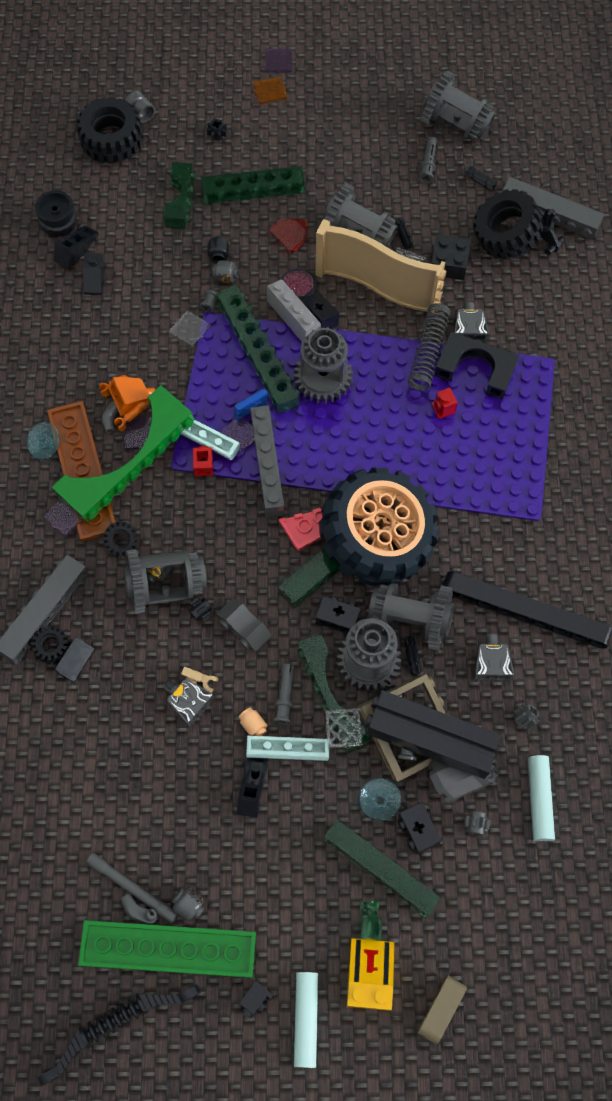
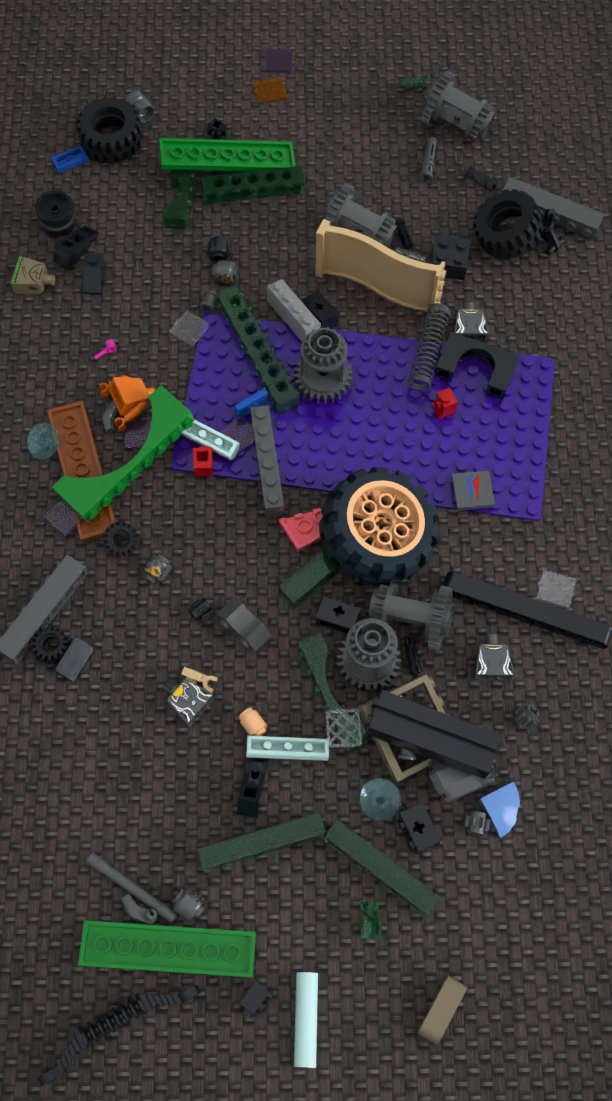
dark grey piece [123,549,207,614] -> none
clear red slope [269,218,308,254] -> none
dark grey pin [272,663,294,726] -> none
clear pink wheel [281,269,317,300] -> none
yellow slope [346,938,394,1011] -> none
light aqua brick [528,755,555,841] -> none
none -> dark tan torso [10,256,56,294]
none -> blue tile [51,146,89,173]
none -> dark pink hand [94,339,117,360]
none -> green plate [159,138,296,173]
none -> clear green brick [198,813,326,873]
none -> clear green plate [399,75,428,89]
none -> dark grey tile [451,470,495,510]
none -> medium blue brick [479,782,520,838]
none -> clear piece [536,570,576,609]

